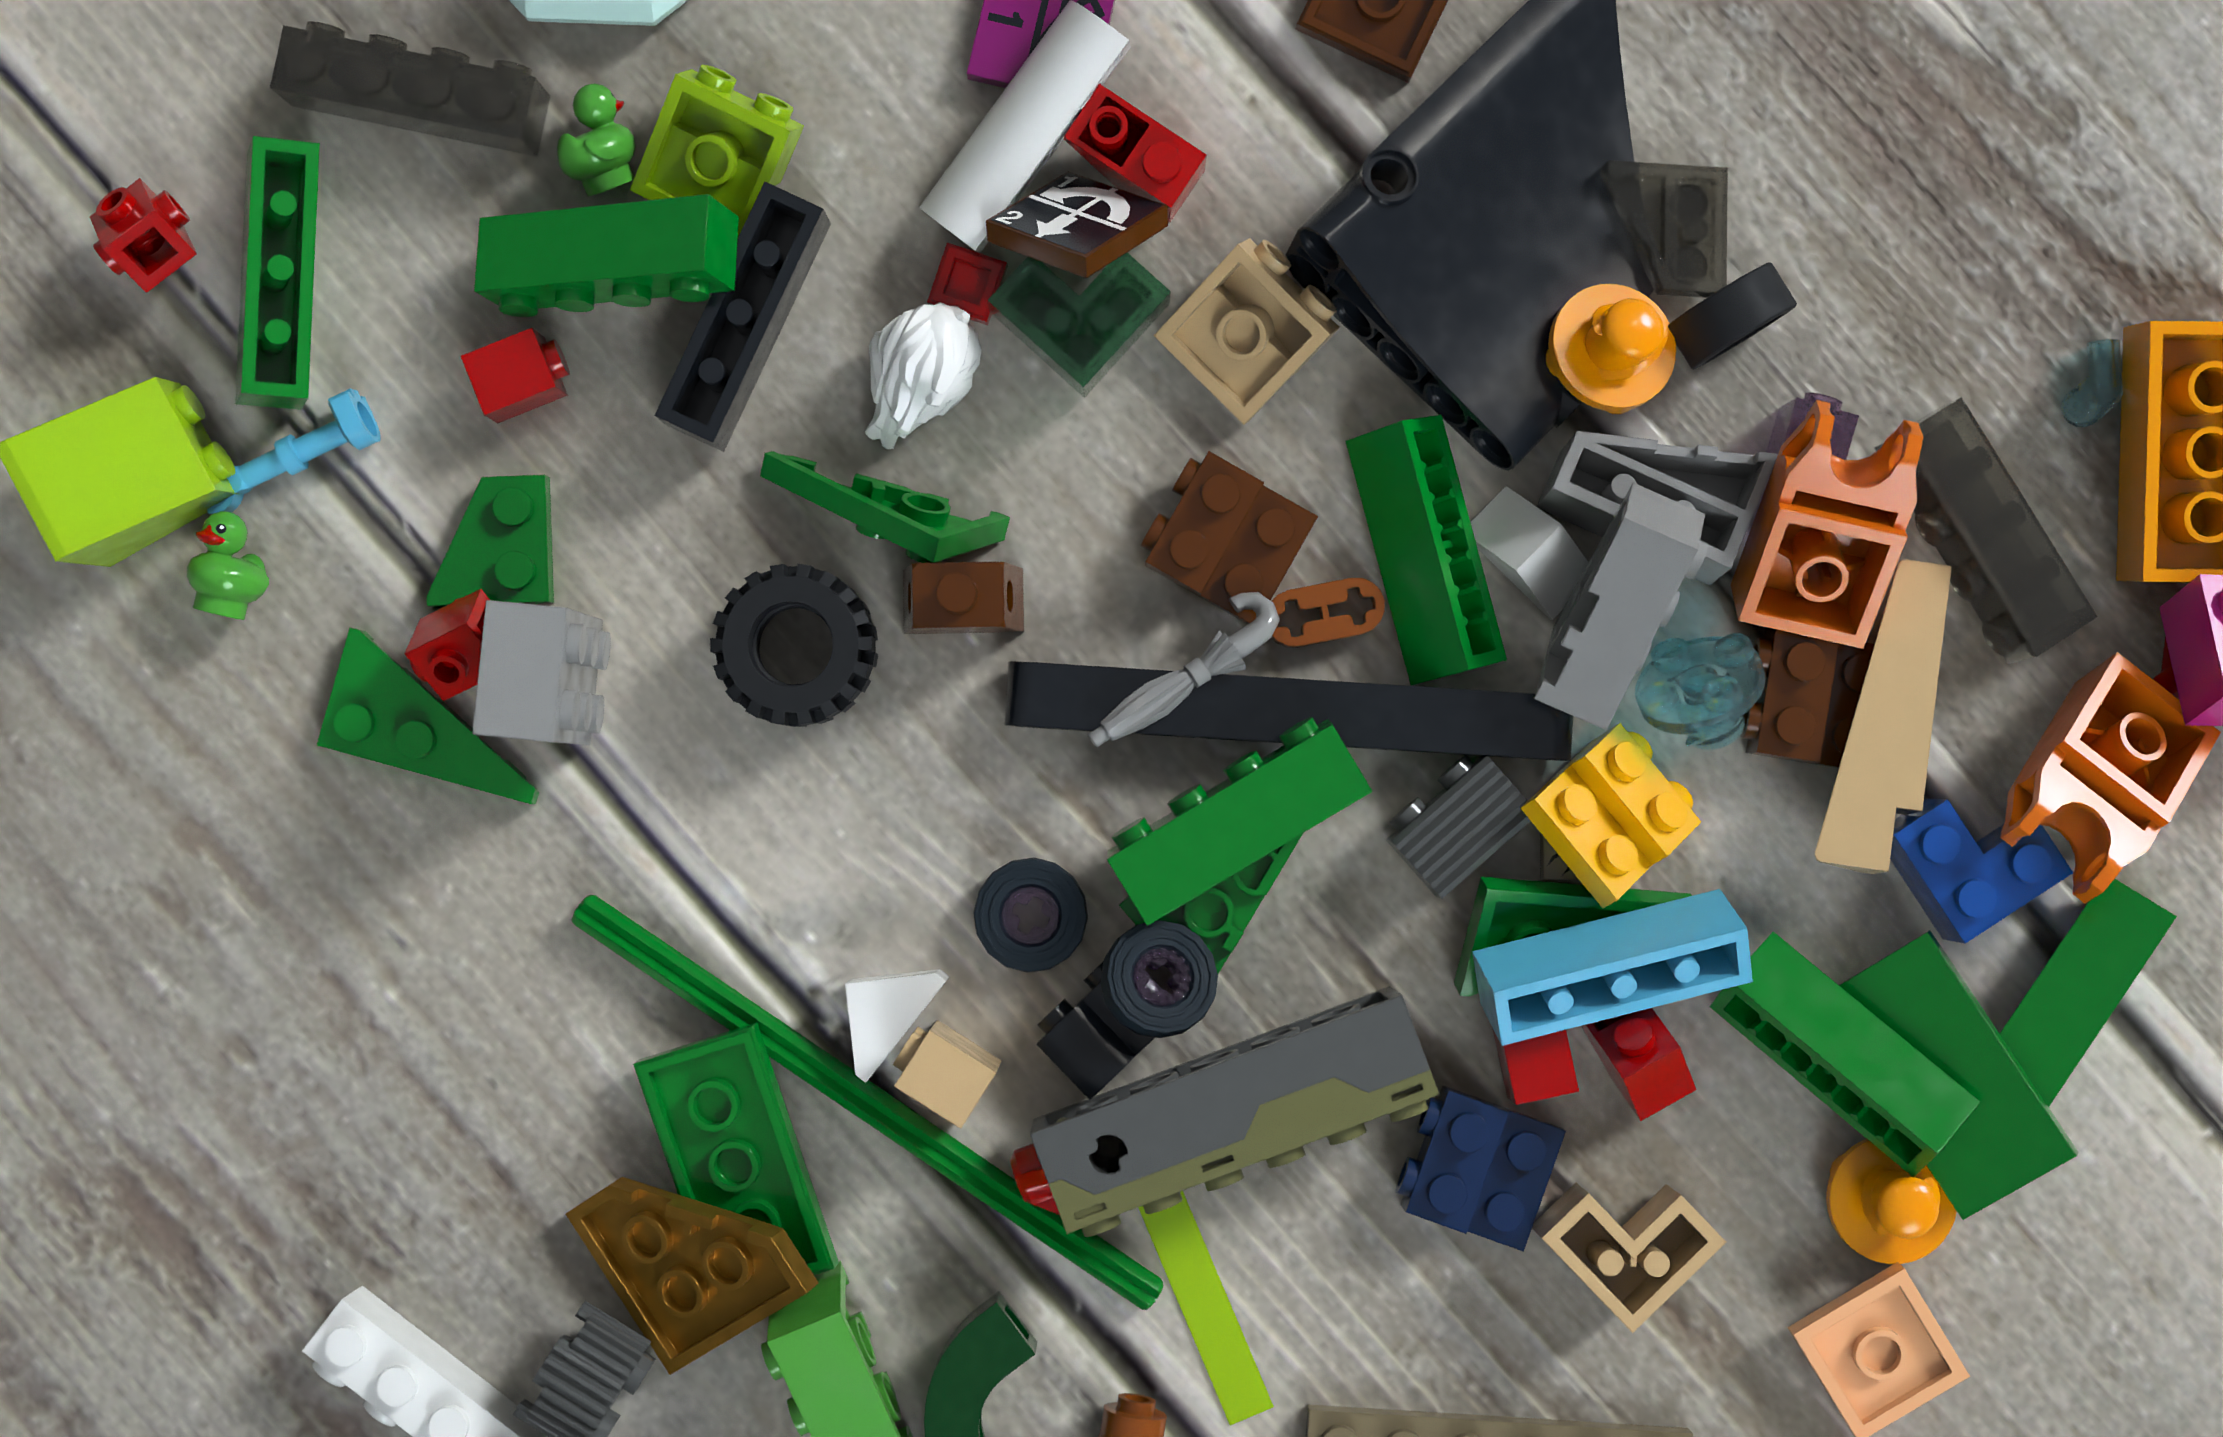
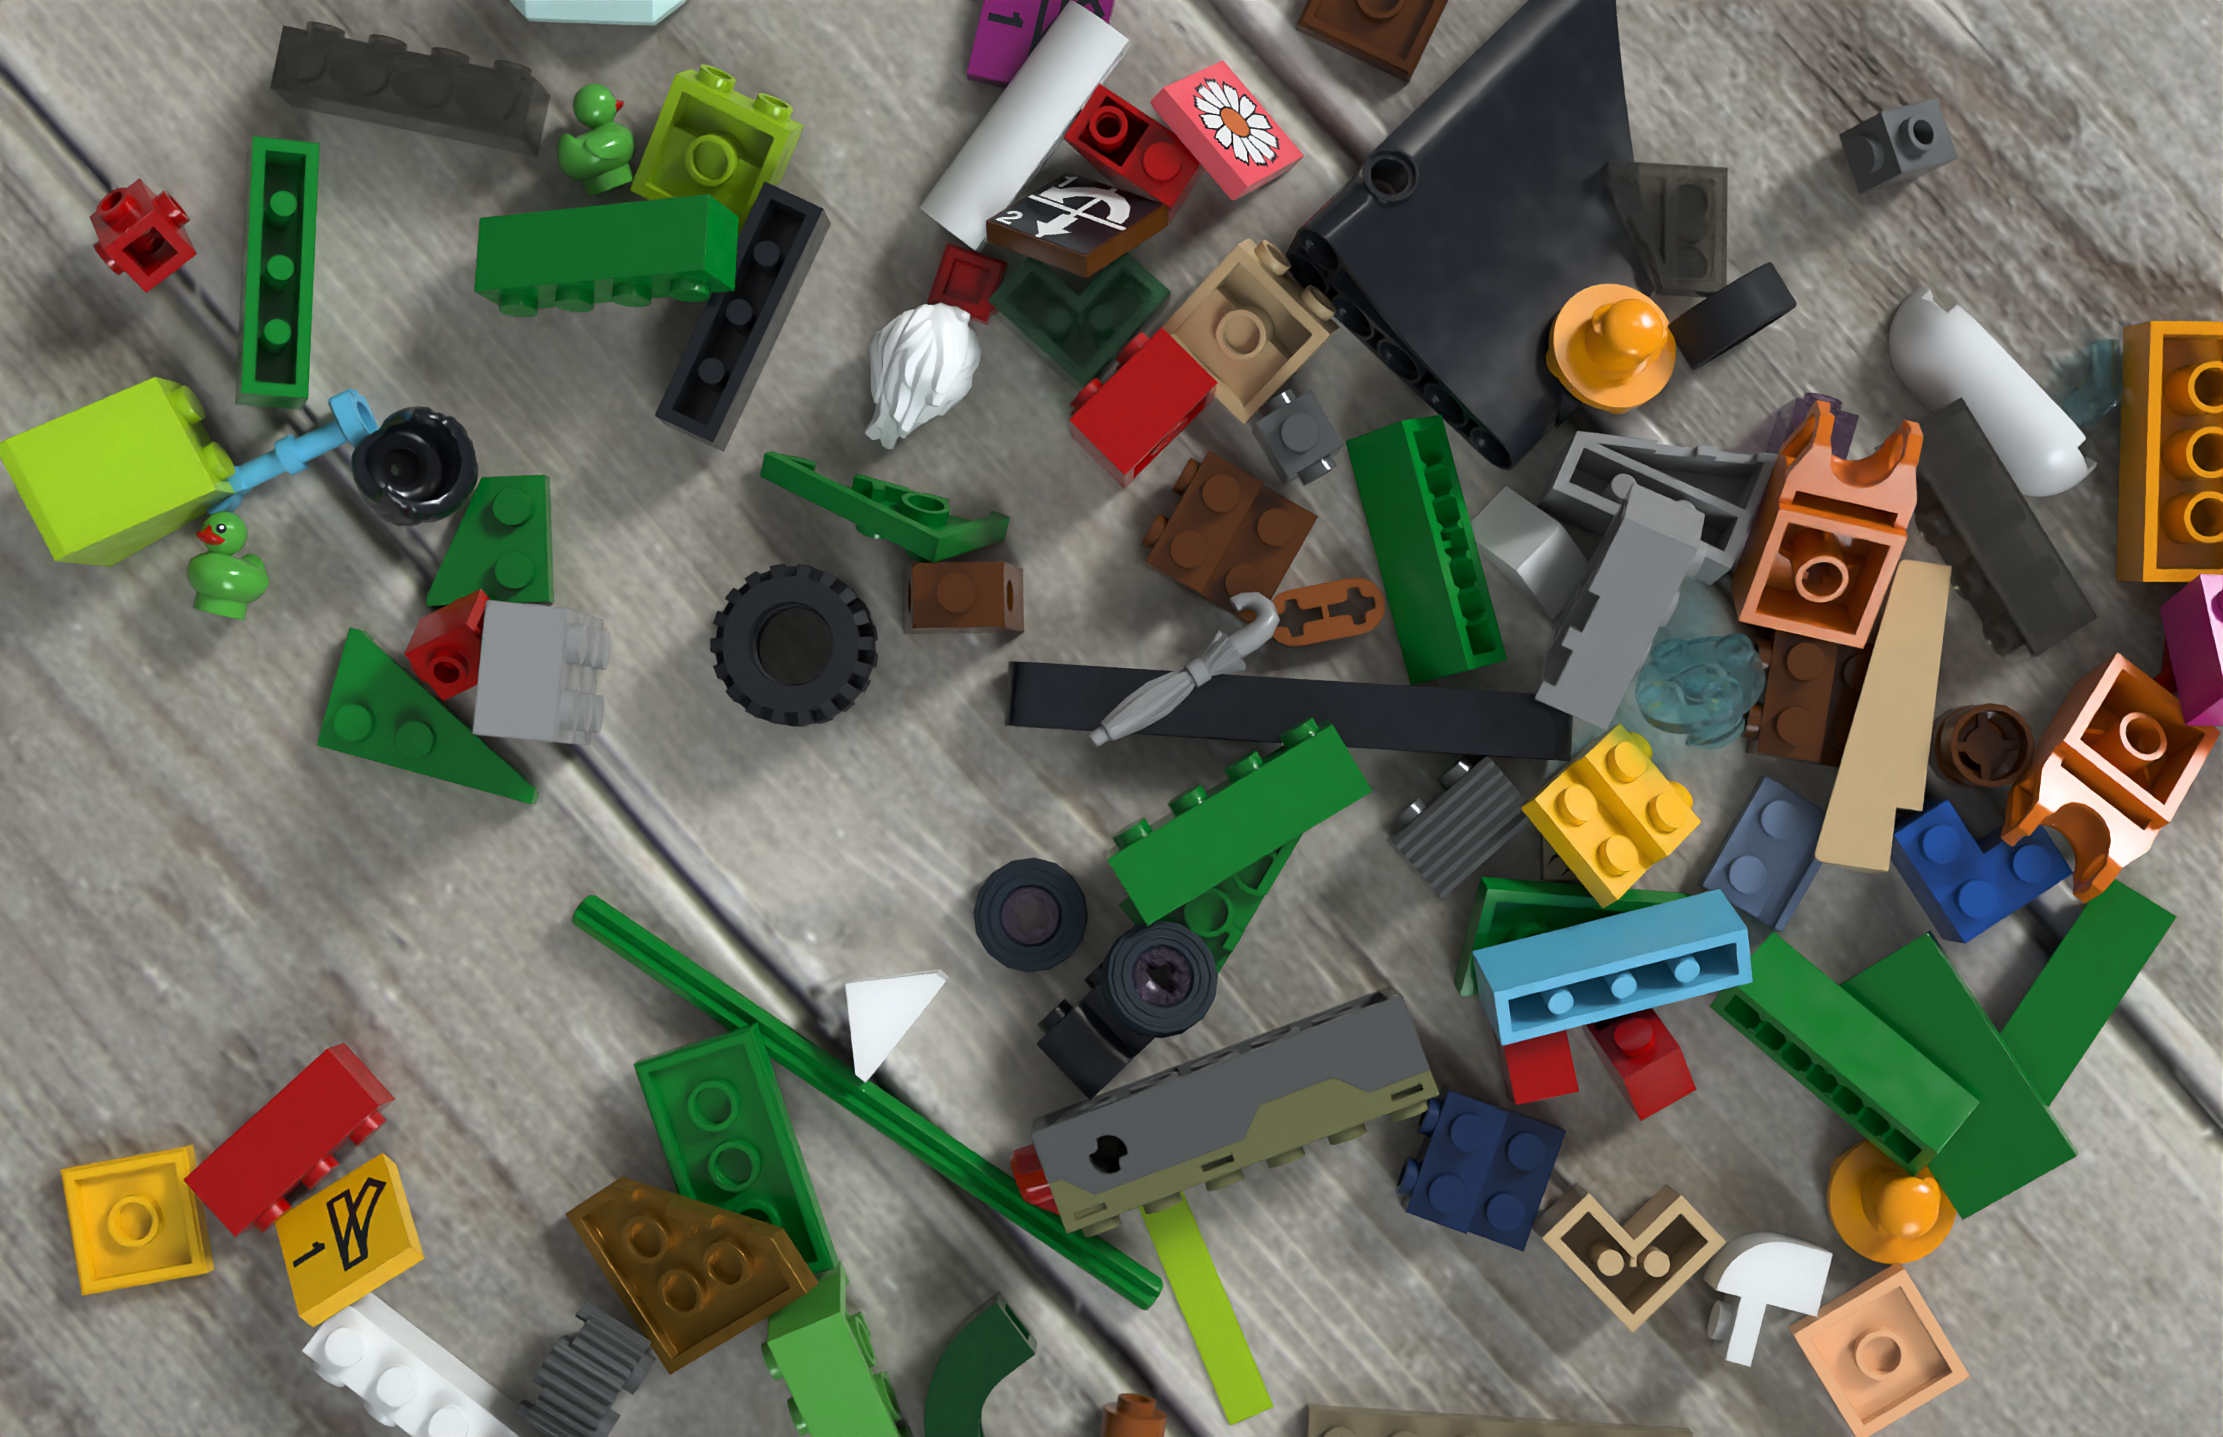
red brick [460,327,570,423] -> none
tan brick [892,1020,1002,1129] -> none
none -> yellow tile [60,1144,214,1296]
none -> red brick [183,1043,395,1237]
none -> yellow tile [275,1152,425,1328]
none -> black piece [351,406,479,526]
none -> red brick [1069,327,1218,489]
none -> coral tile [1150,60,1304,201]
none -> dark grey brick [1252,389,1344,486]
none -> sand blue plate [1697,776,1826,932]
none -> white brick [1703,1232,1833,1367]
none -> dark grey brick [1839,98,1958,194]
none -> white brick [1888,287,2097,497]
none -> reddish brown wheel [1928,703,2035,788]

